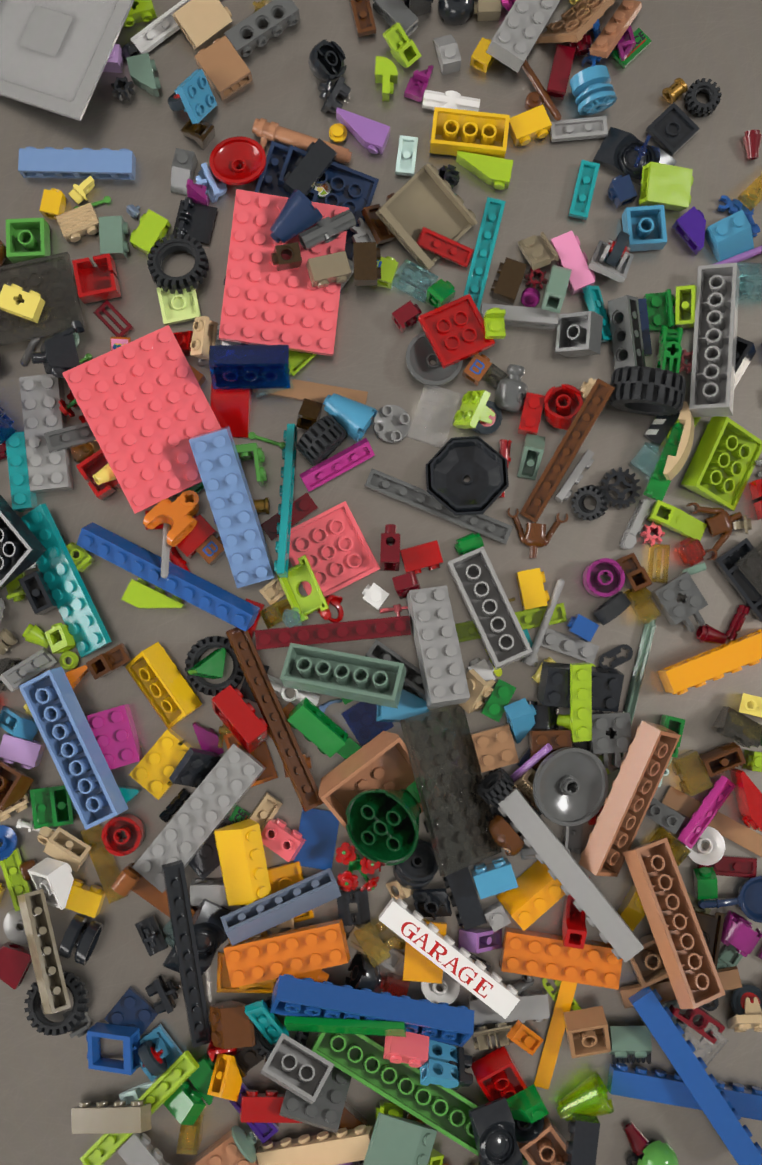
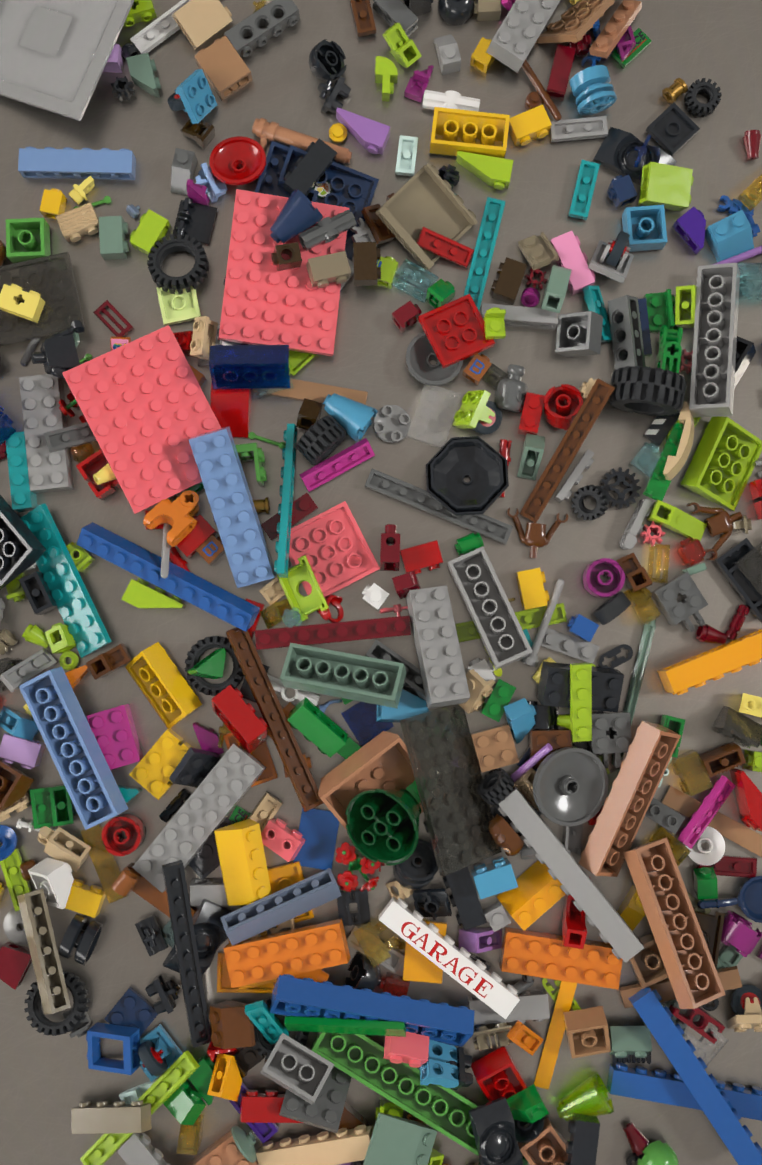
red piece [72,253,121,304] -> none
white dish [421,971,460,1005] -> none

